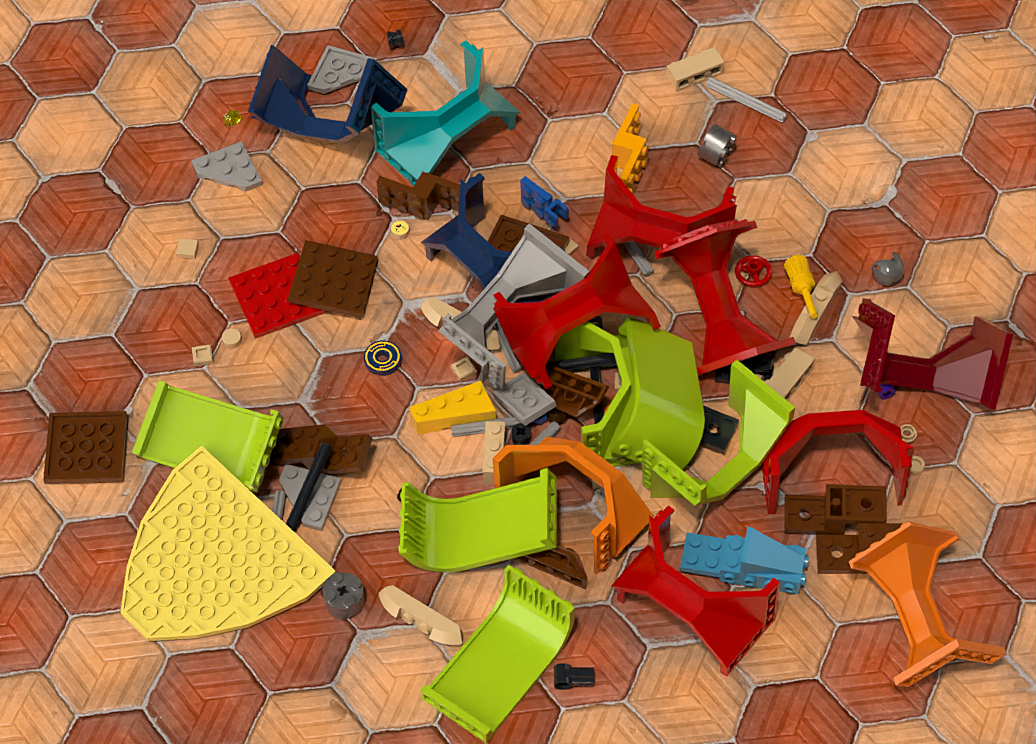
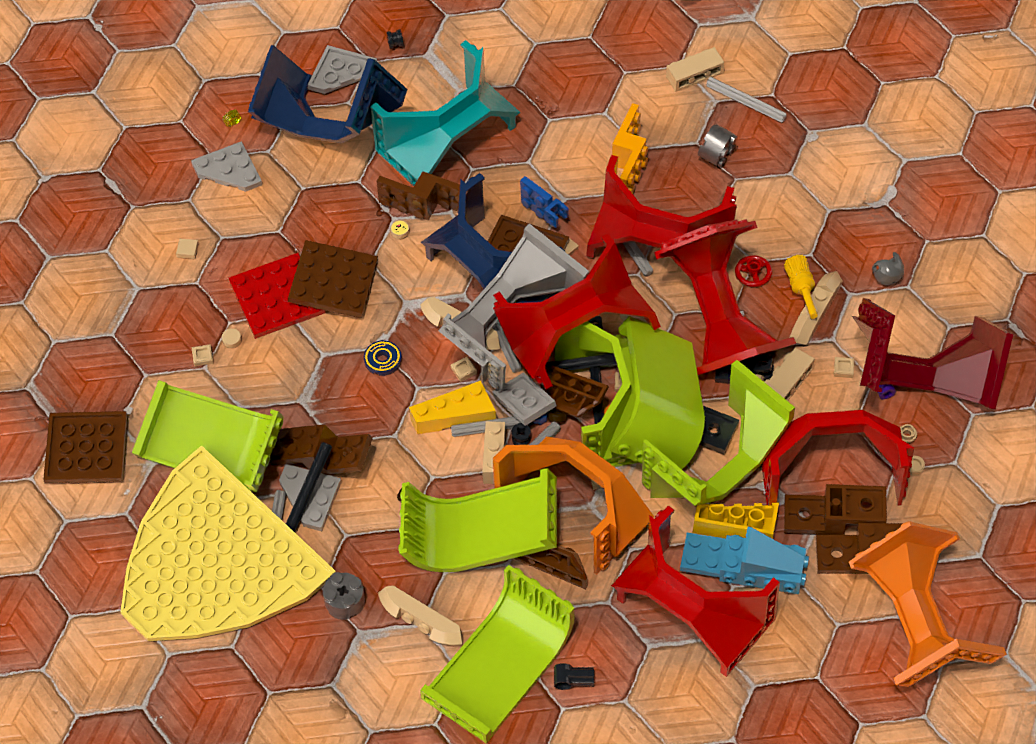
none -> yellow wedge [693,503,779,539]
none -> tan tile [834,357,854,378]

